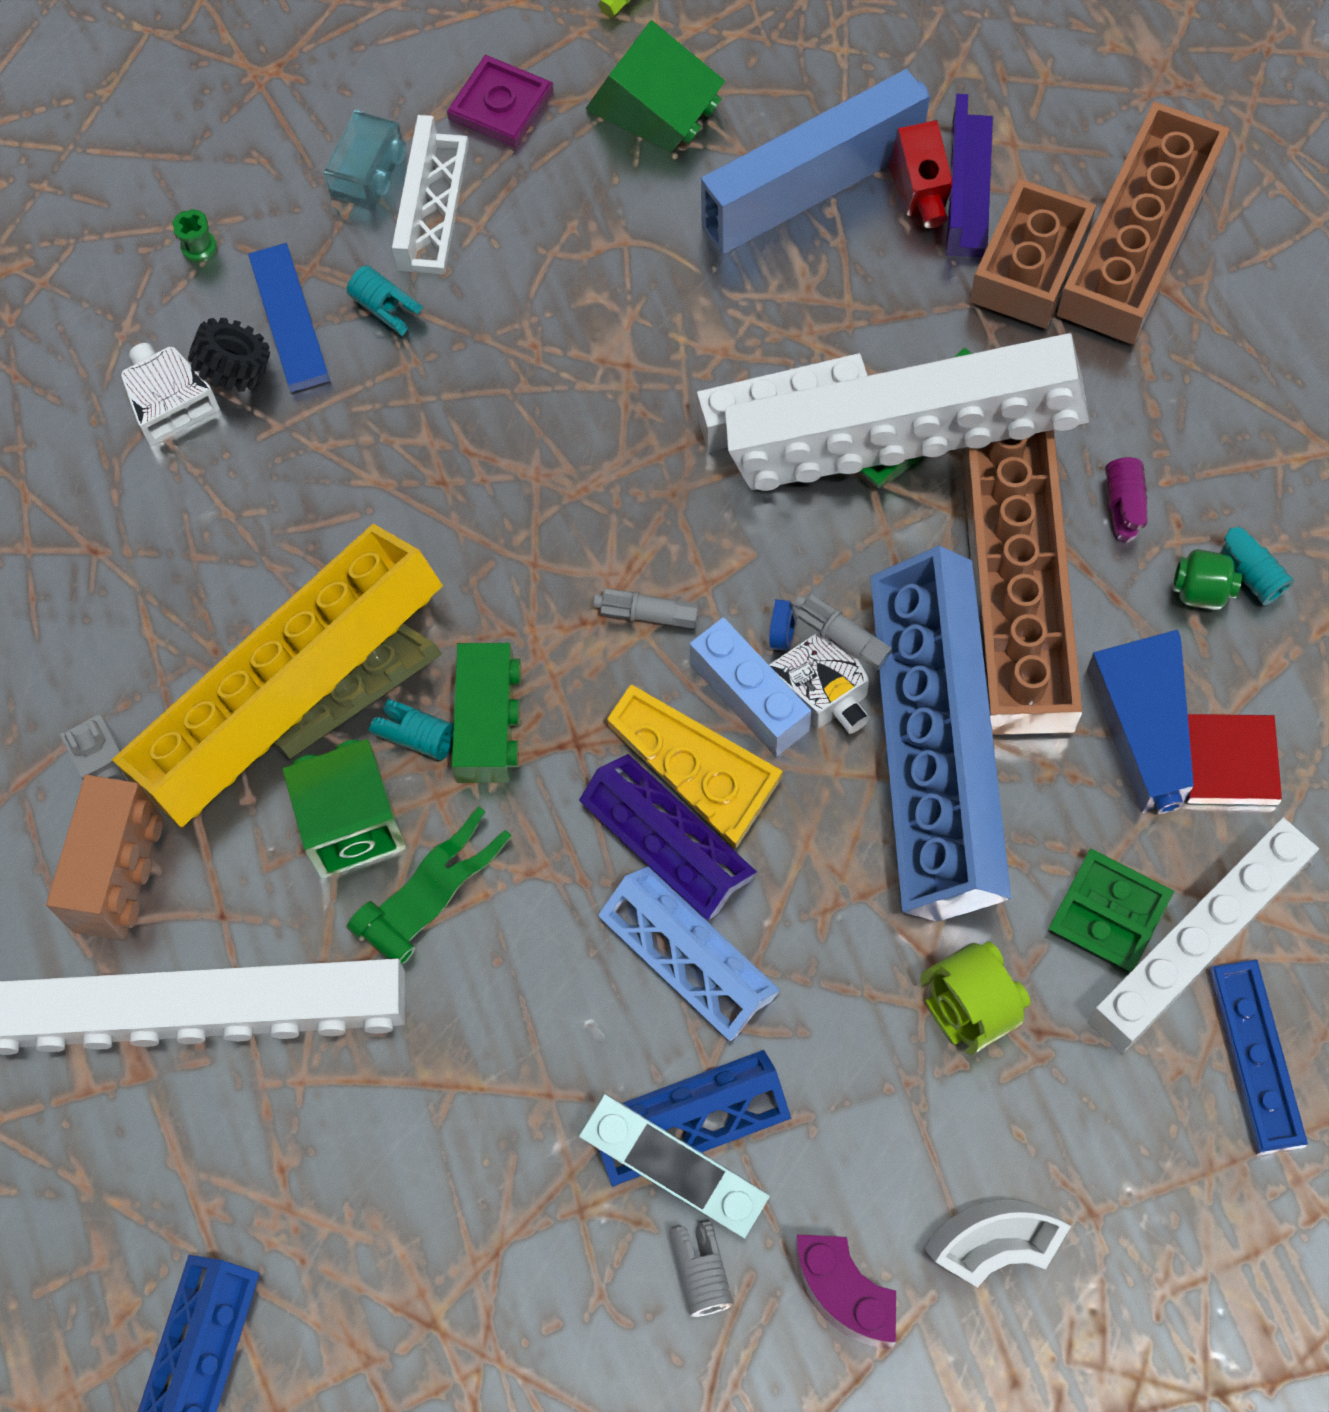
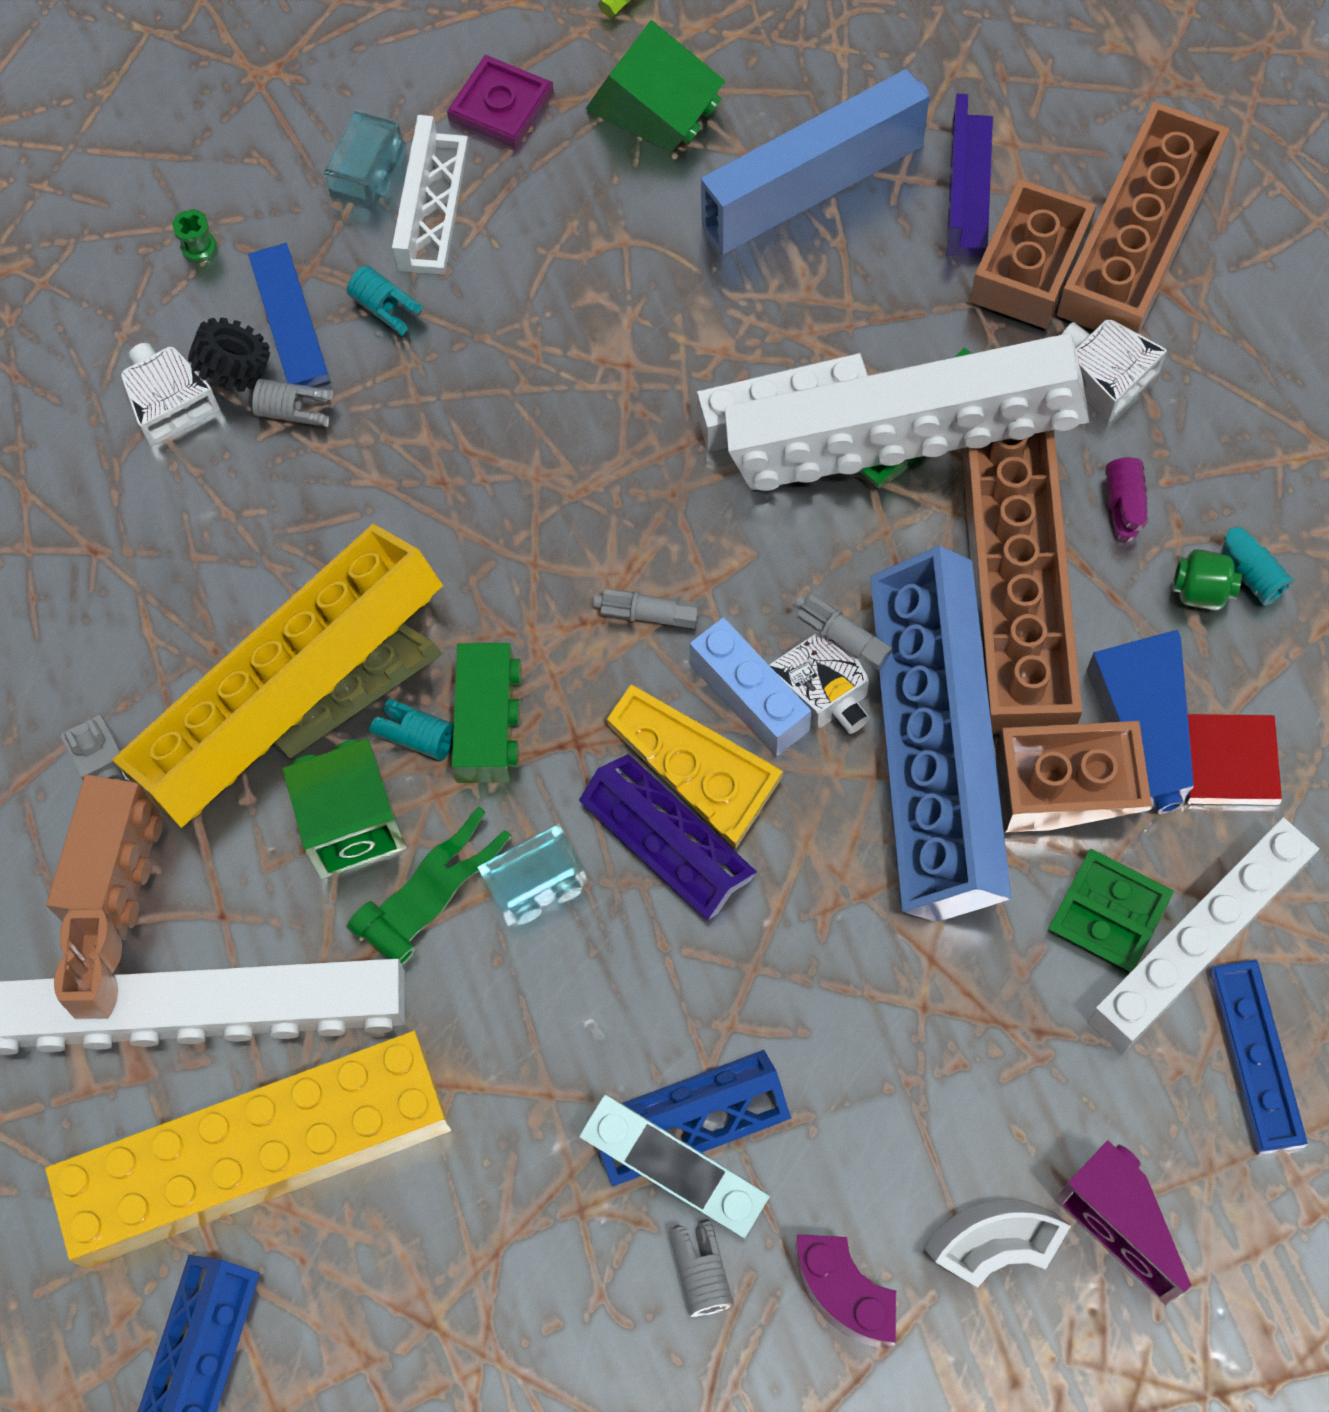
light blue fence [598,866,780,1041] -> none
blue tile [769,599,797,651] -> none
red torso [889,120,952,228] -> none
lime brick [920,941,1031,1055] -> none
none -> yellow brick [45,1030,451,1269]
none -> nougat brick [54,909,122,1019]
none -> light grey hinge [252,379,333,427]
none -> clear light blue brick [478,824,588,927]
none -> nougat slope [995,721,1152,833]
none -> magenta slope [1054,1140,1192,1306]
none -> white torso [1061,320,1167,423]

